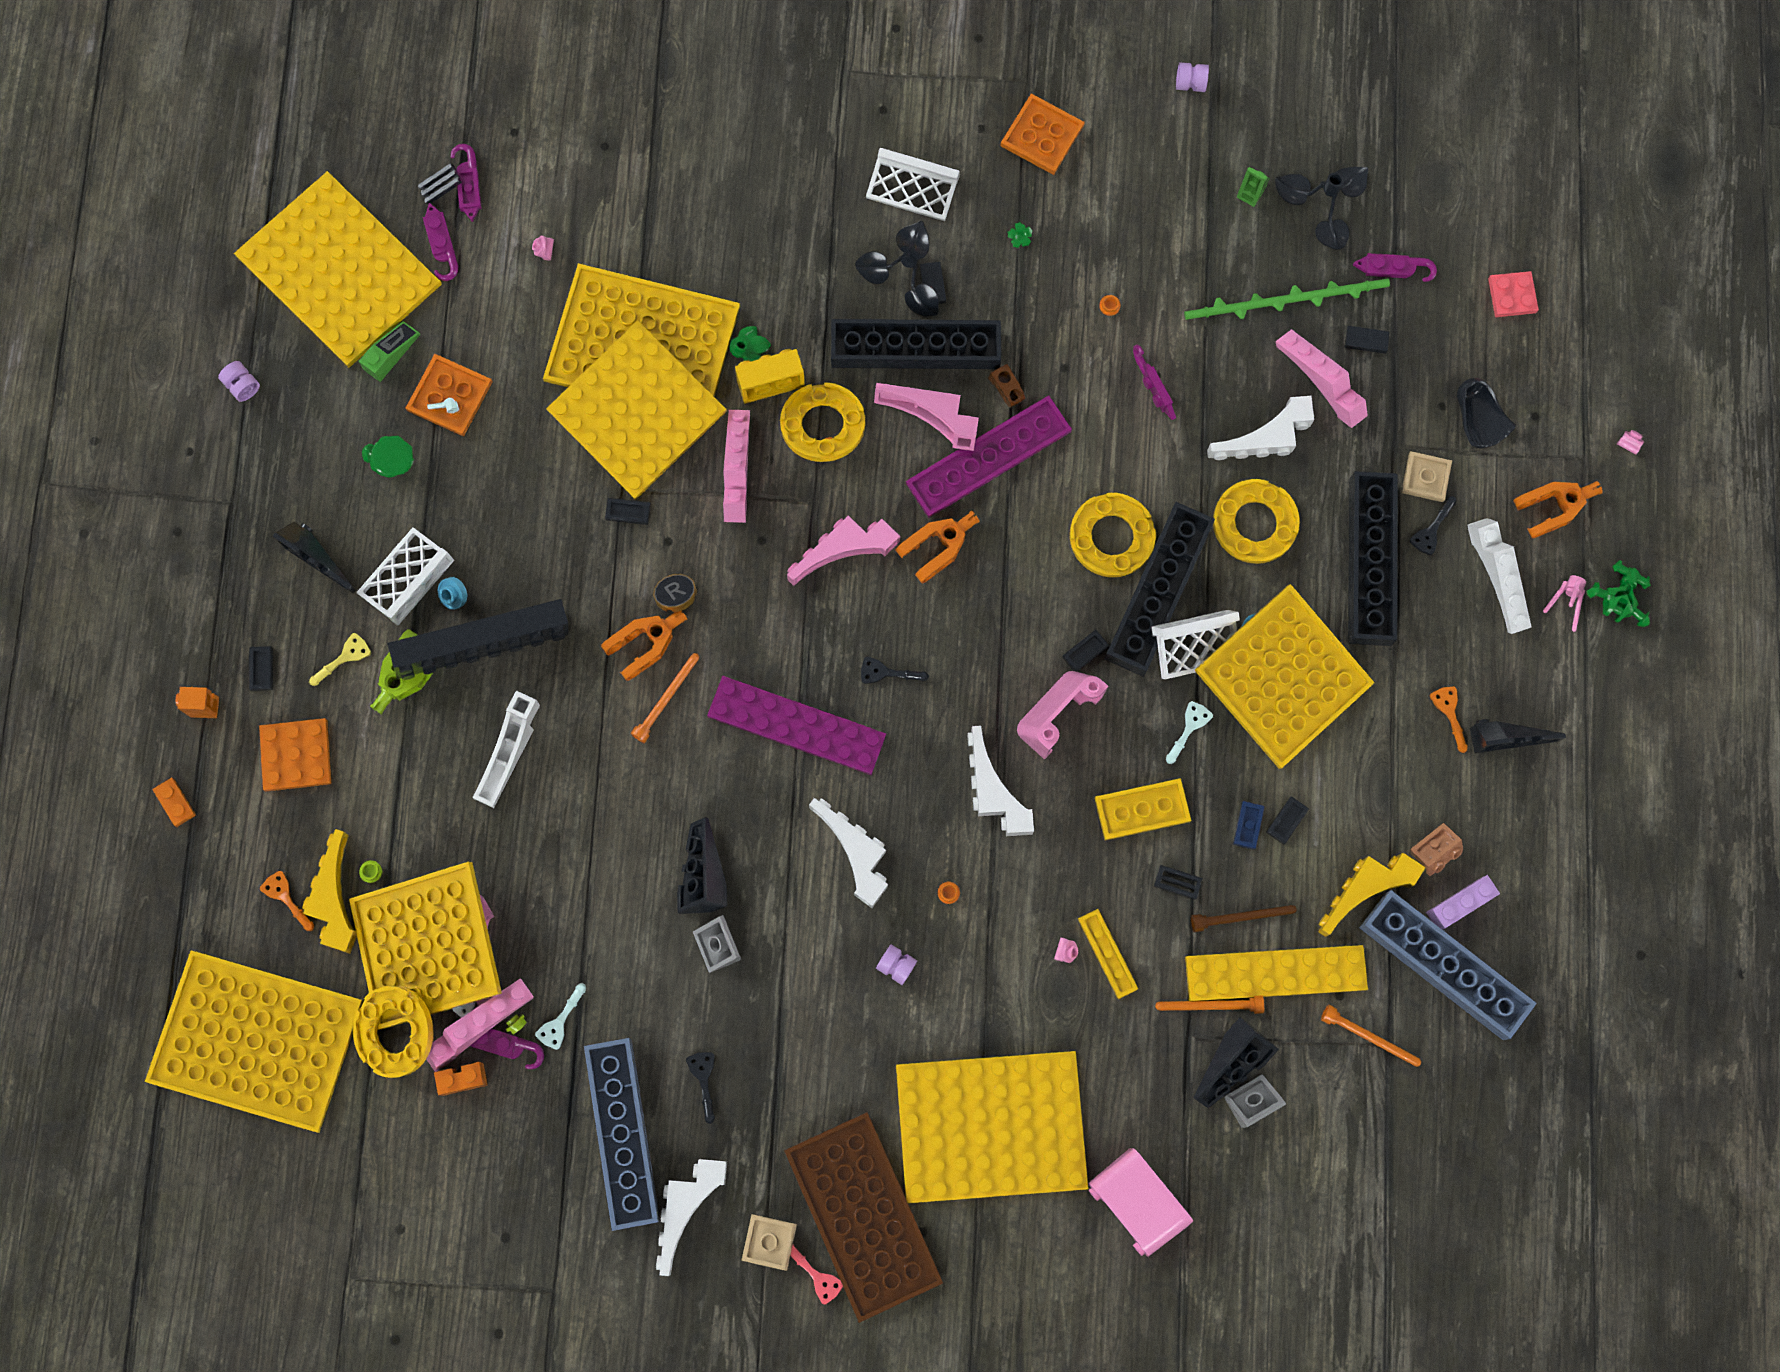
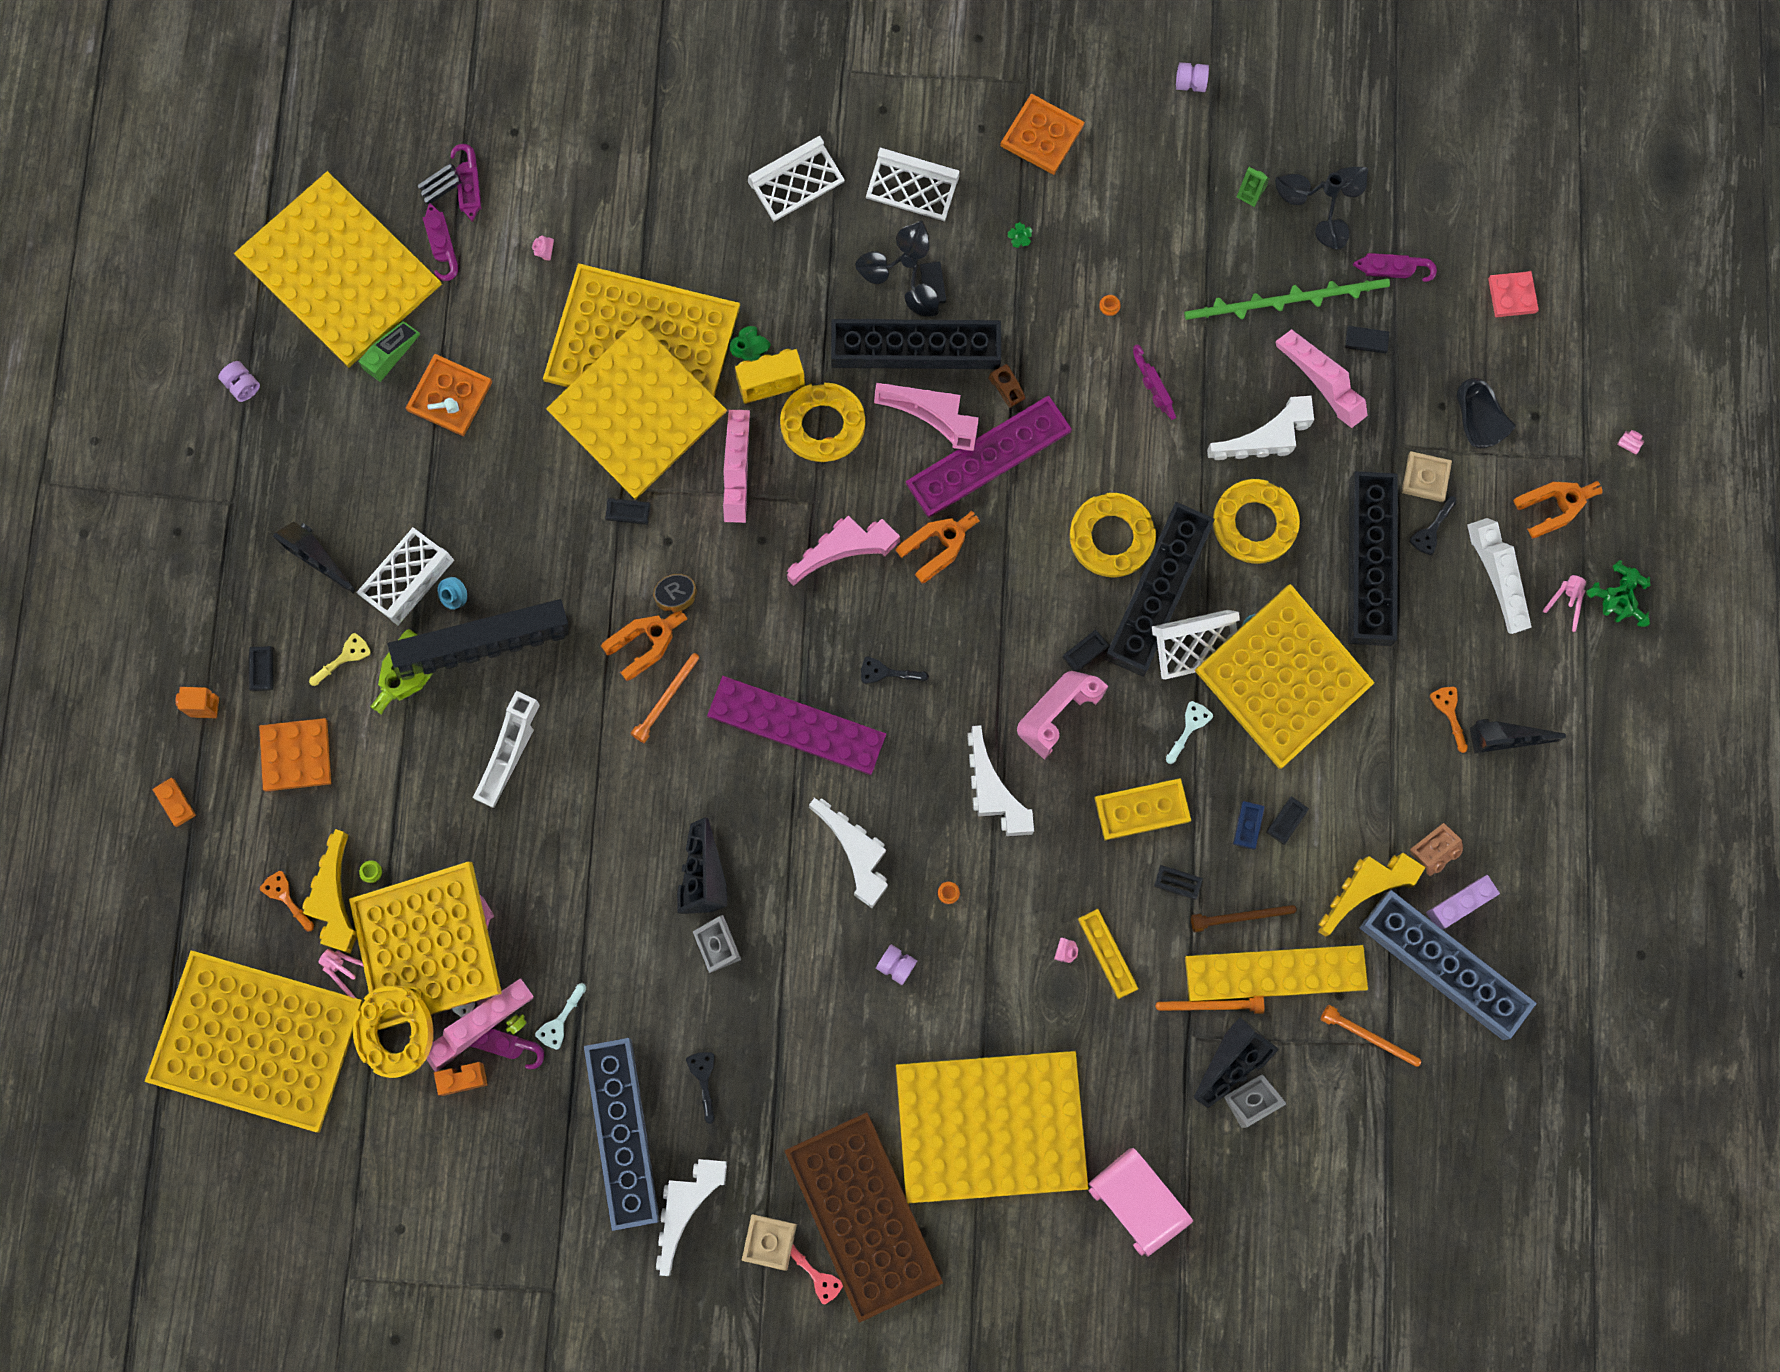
green piece [362,436,414,478] -> none
none -> bright pink plant [319,949,363,998]
none -> white fence [748,136,845,222]

